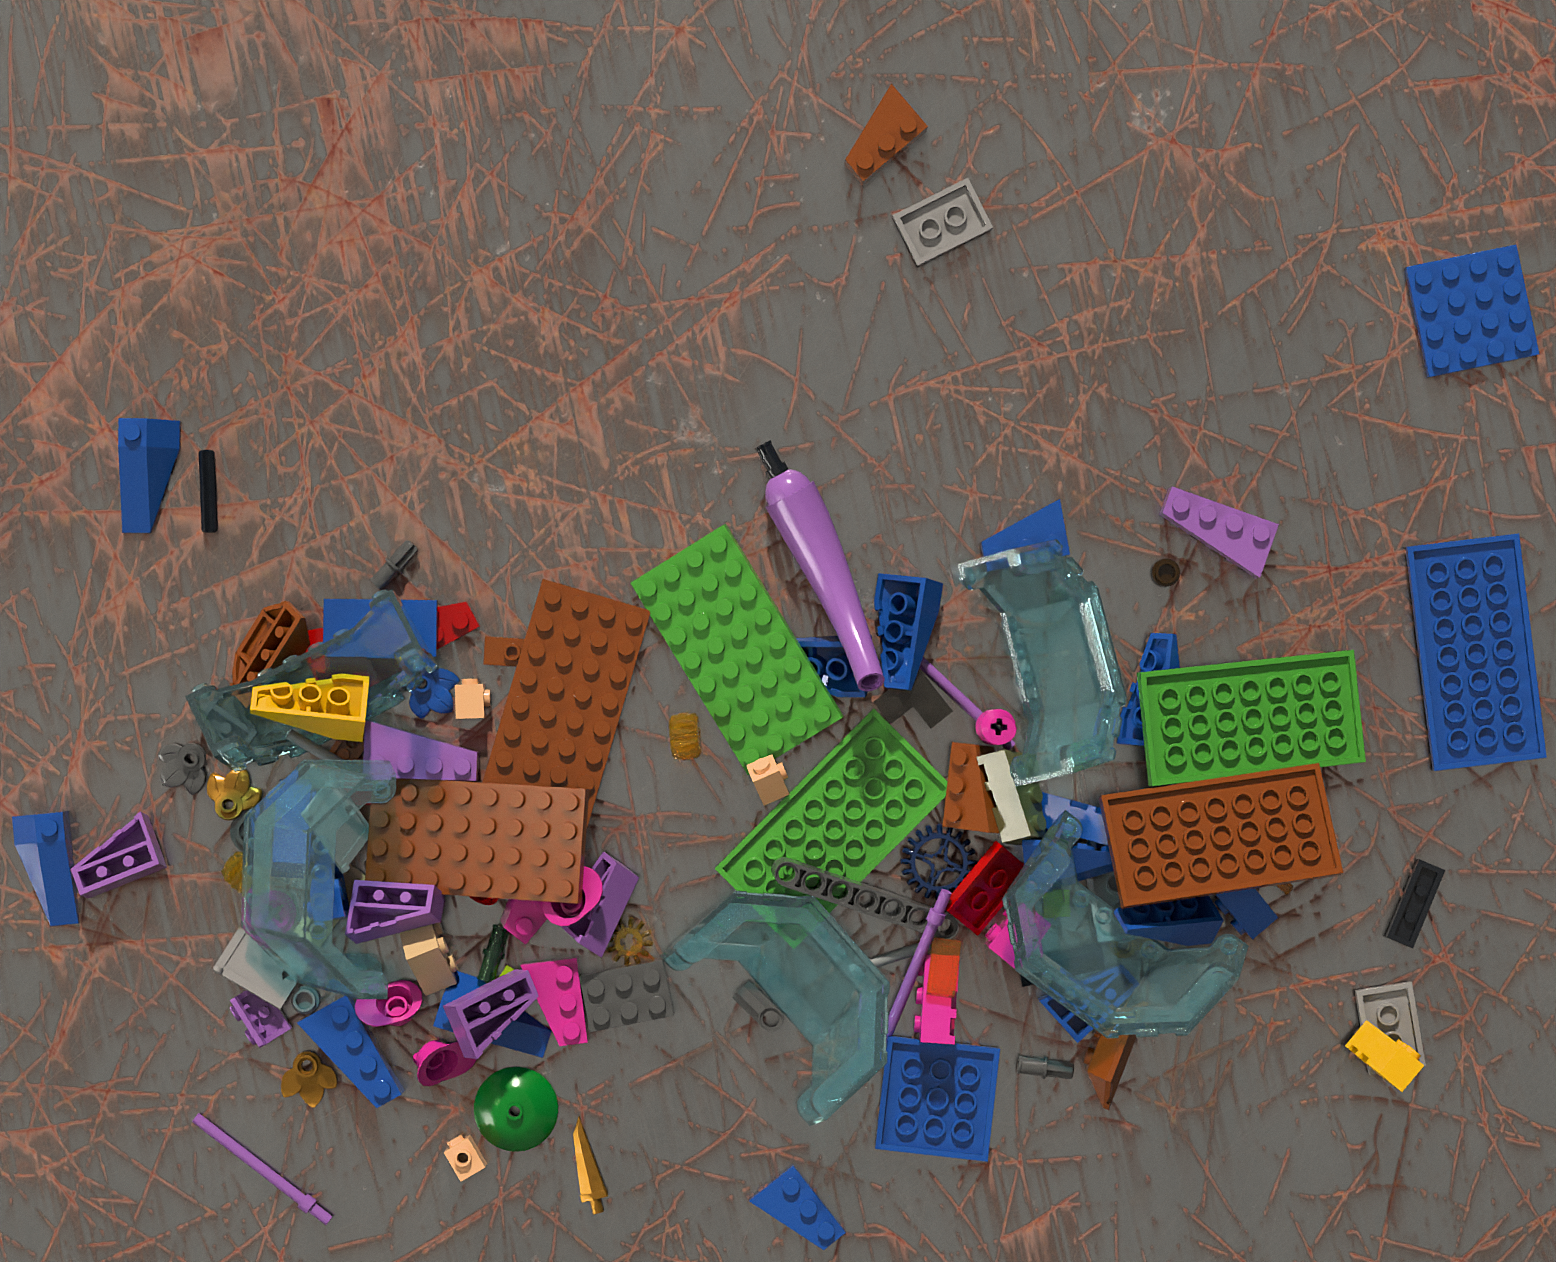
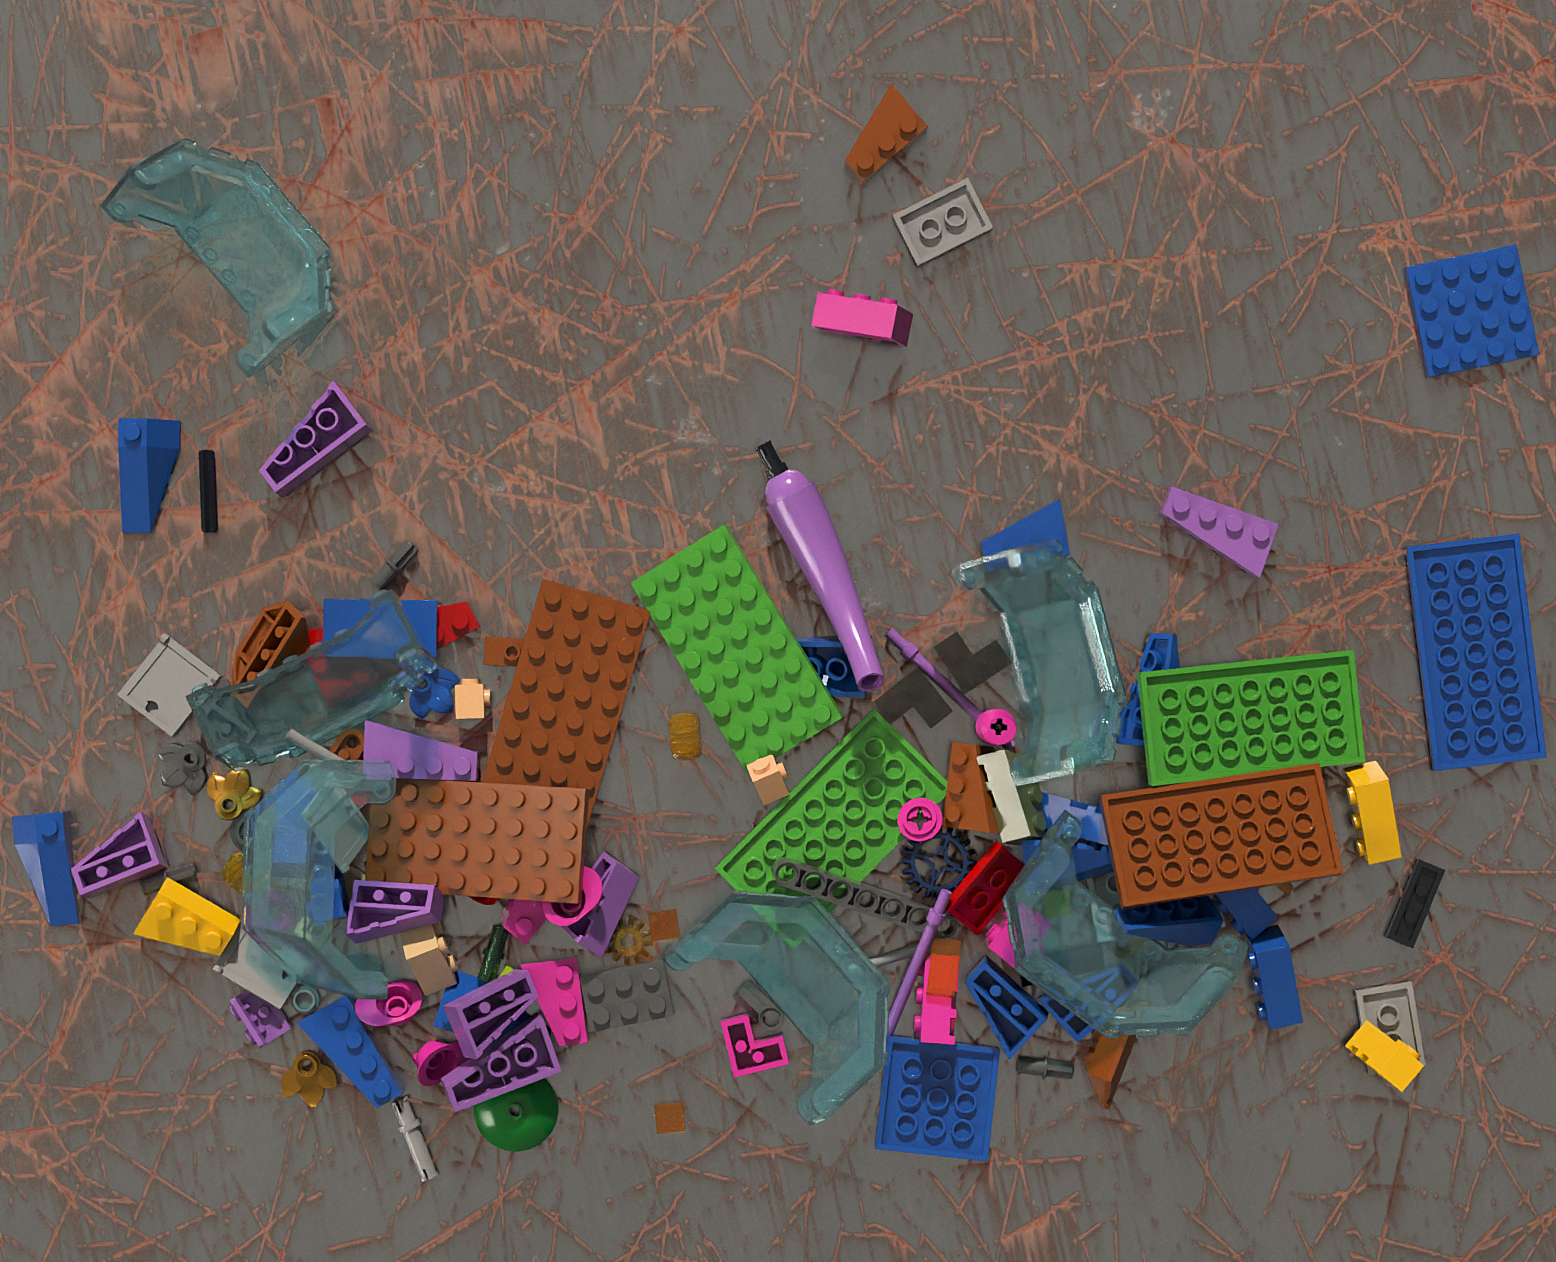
medium lavender bar [192,1113,333,1225] -> none
yellow wedge [250,673,370,742] -> none
light nougat brick [444,1134,487,1182] -> none
pearl gold bar [573,1117,608,1215] -> none
blue wing [749,1165,846,1250] -> none
blue wedge [874,573,943,691] -> none
dark brown plate [1152,559,1180,587] -> none
none -> clear light blue windscreen [100,138,333,378]
none -> light grey container [117,633,221,737]
none -> yellow wedge [133,877,241,956]
none -> dark grey axle [139,864,197,896]
none -> medium lavender wedge [259,380,372,498]
none -> light grey pin [390,1096,438,1182]
none -> medium lavender wedge [441,1012,562,1112]
none -> clear orange tile [648,909,680,941]
none -> clear orange tile [654,1101,686,1134]
none -> dark pink brick [721,1013,789,1078]
none -> dark pink wedge [811,289,913,347]
none -> dark pink gear [897,798,943,843]
none -> clear smoke brick [932,632,1012,694]
none -> blue wedge [965,955,1049,1059]
none -> blue wedge [1245,925,1303,1030]
none -> yellow wedge [1343,761,1402,865]

